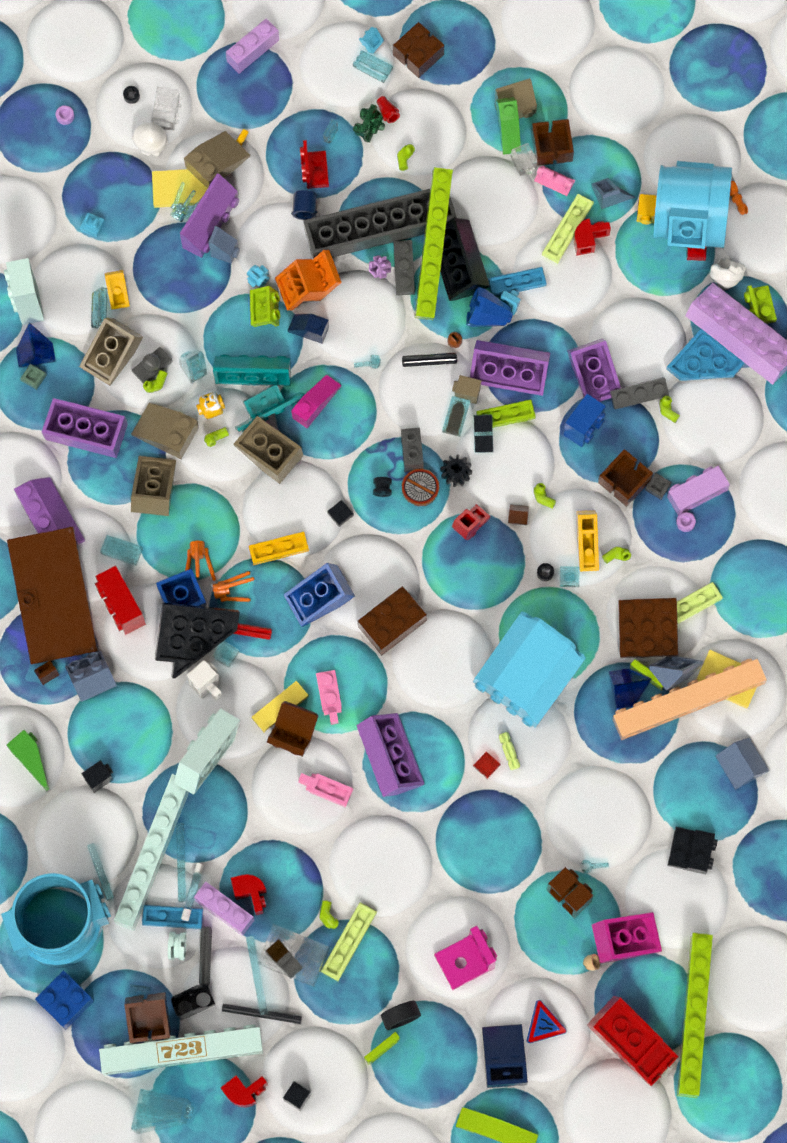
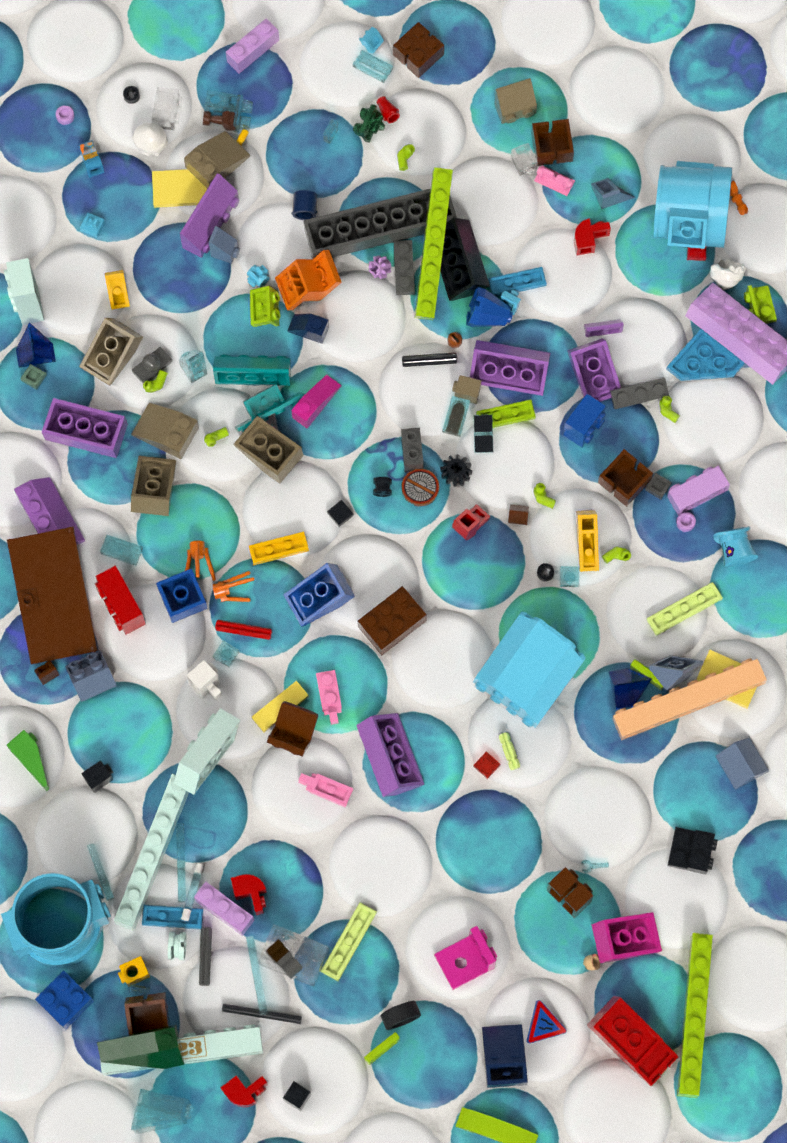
clear light blue tile [91,287,107,329] -> none
black wing [154,603,240,679] -> none
clear light blue plant [170,182,201,222] -> none
black piece [171,984,215,1021] -> none
yellow head [196,392,225,419] -> none
red bracket [300,140,329,189] -> none
lime arm [319,901,339,929] -> none
clear light blue hand [354,355,381,369] -> none
bright green slope [496,97,521,155] -> none
yellowish green tile [542,194,594,264] -> none
reddish brown plate [619,598,679,658] -> none
yellow brick [636,194,657,225] -> none
none -> dark azure leg [78,140,104,178]
none -> dark green wedge [97,1025,185,1069]
none -> yellow brick [118,956,150,987]
none -> clear light blue hips [203,90,253,133]
none -> medium lavender slope [584,319,624,337]
none -> medium azure hat [713,526,758,568]

